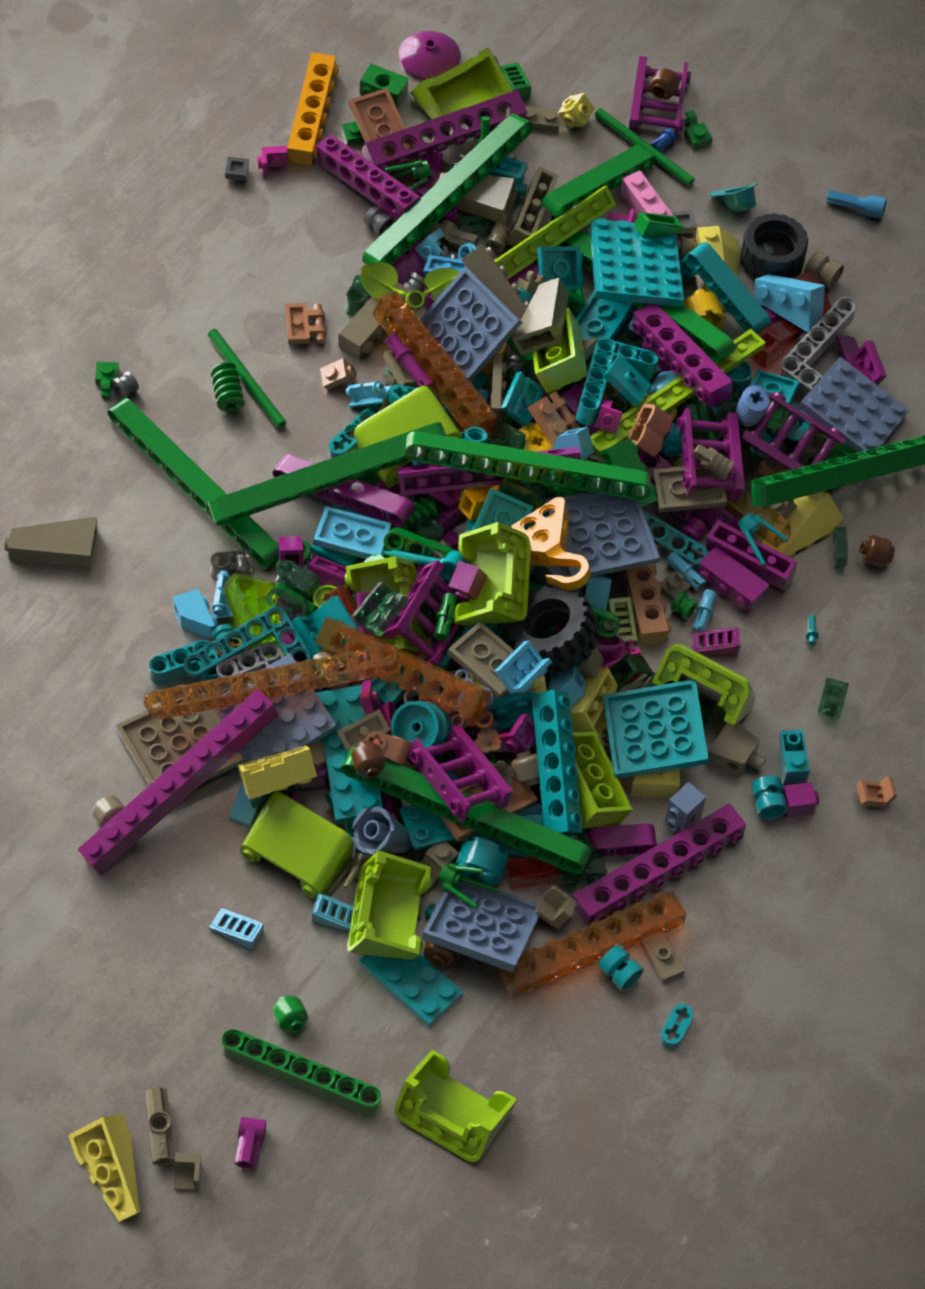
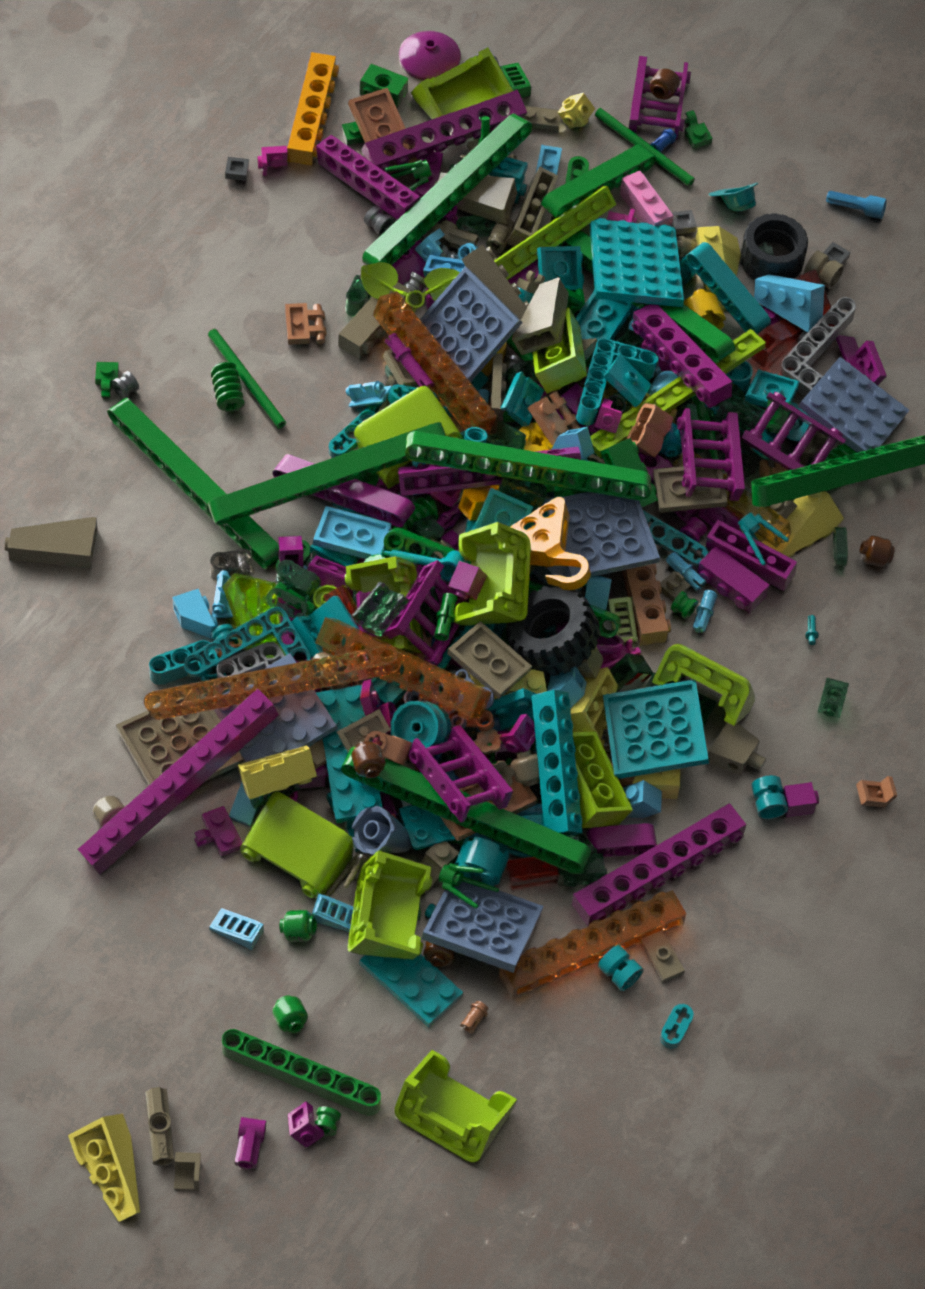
nougat bracket [320,358,357,390] -> none
medium azure bracket [494,641,552,694] -> none
dark tan panel [535,886,577,930] -> none
green slope [634,212,684,236] -> none
sand blue brick [665,782,706,833] -> none
magenta slope [691,627,740,655] -> none
dark tan hinge [692,445,734,480] -> none
medium blue piece [735,386,770,426] -> none
teal slope [779,729,810,786] -> none
none -> magenta plate [194,806,243,857]
none -> green head [279,910,317,942]
none -> magenta bracket [288,1101,324,1147]
none -> green wheel [315,1106,341,1136]
none -> nougat pin [460,1001,489,1034]
none -> medium azure plate [536,145,562,175]
none -> green plate [565,156,589,184]
none -> medium azure slope [623,780,662,819]
none -> dark grey plate [823,242,851,265]

